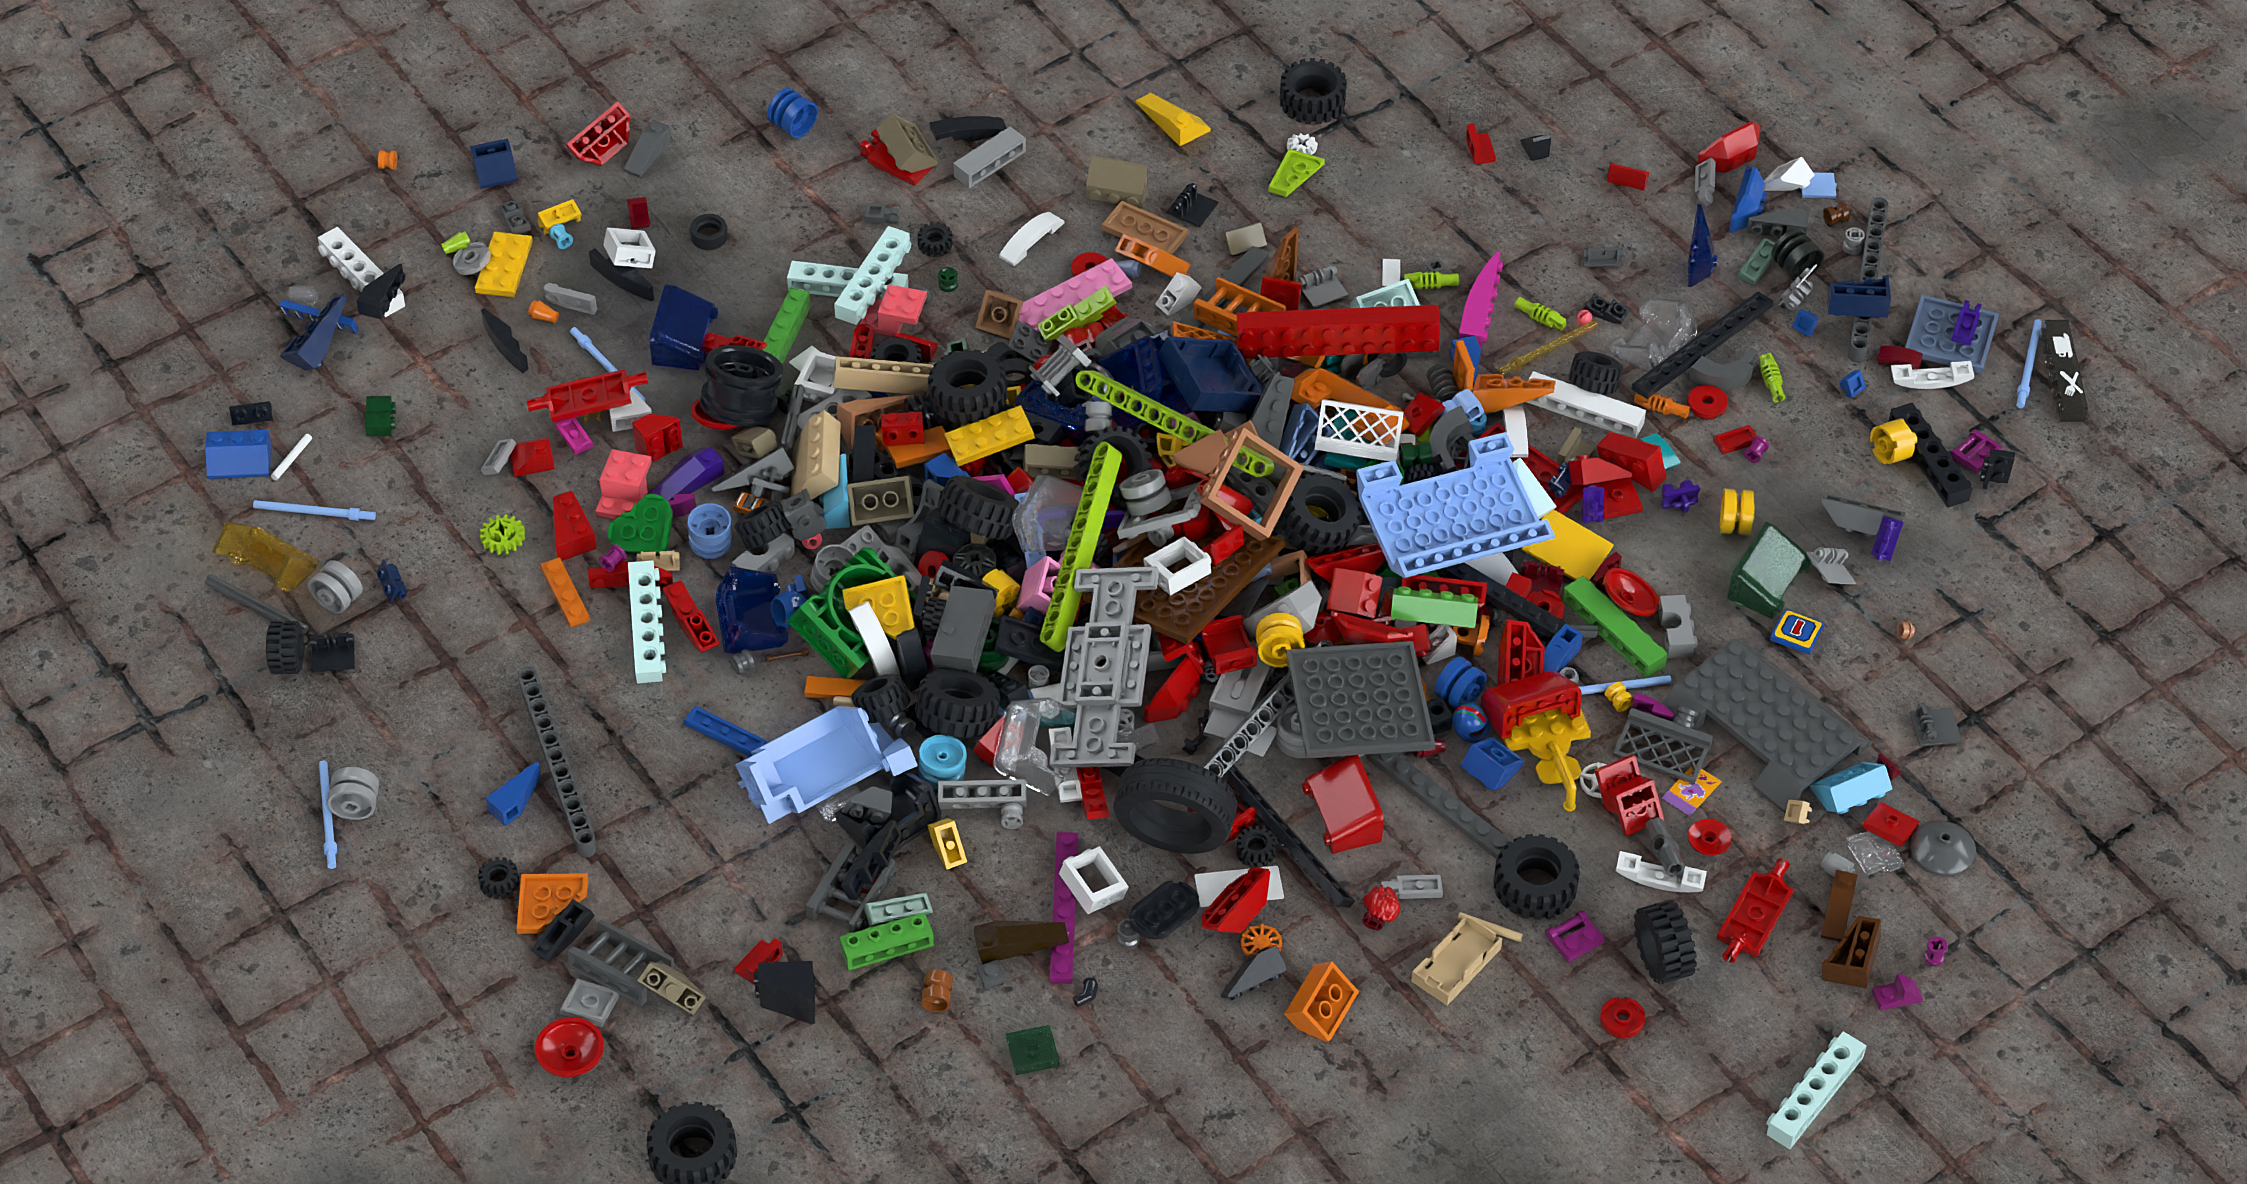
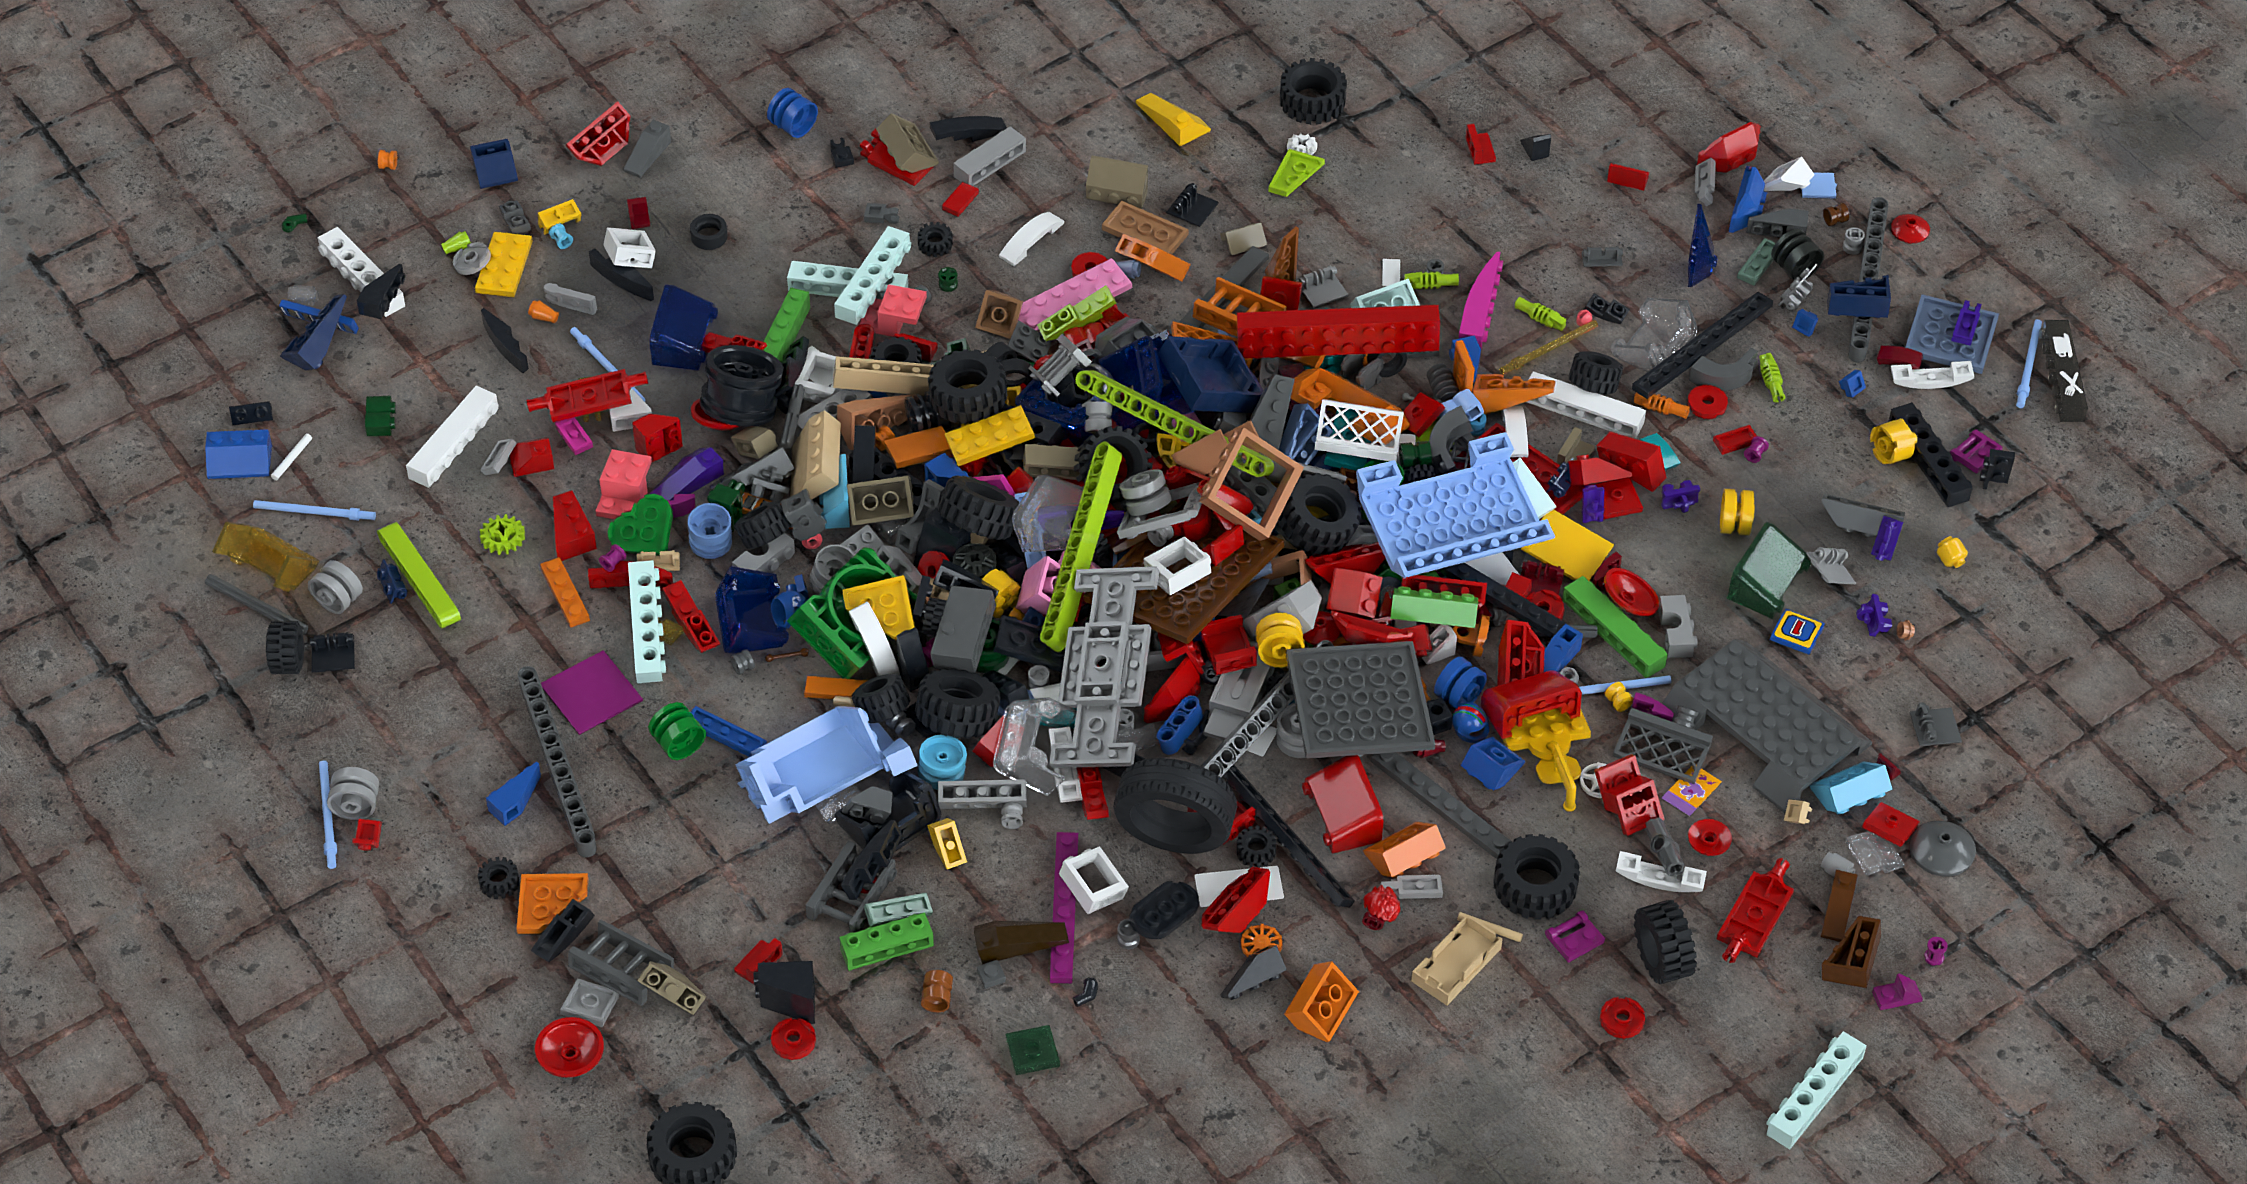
red brick [881,411,924,446] -> none
white slope [1155,272,1202,316] -> none
dark grey hinge [1249,354,1282,387] -> none
none -> dark green arm [282,213,308,232]
none -> red bracket [352,819,382,851]
none -> lime beam [377,522,461,629]
none -> white brick [406,386,498,488]
none -> magenta piece [541,650,643,735]
none -> clear yellow plate [644,618,684,646]
none -> green wheel [648,702,706,760]
none -> dark green brick [707,479,745,532]
none -> red tile [771,1018,816,1060]
none -> black slope [775,336,809,397]
none -> black plate [830,138,854,168]
none -> red tile [942,182,979,217]
none -> blue beam [1157,696,1204,755]
none -> slope [1363,822,1446,878]
none -> dark purple hips [1856,594,1892,637]
none -> red dish [1891,214,1930,243]
none -> yellow head [1937,536,1968,568]

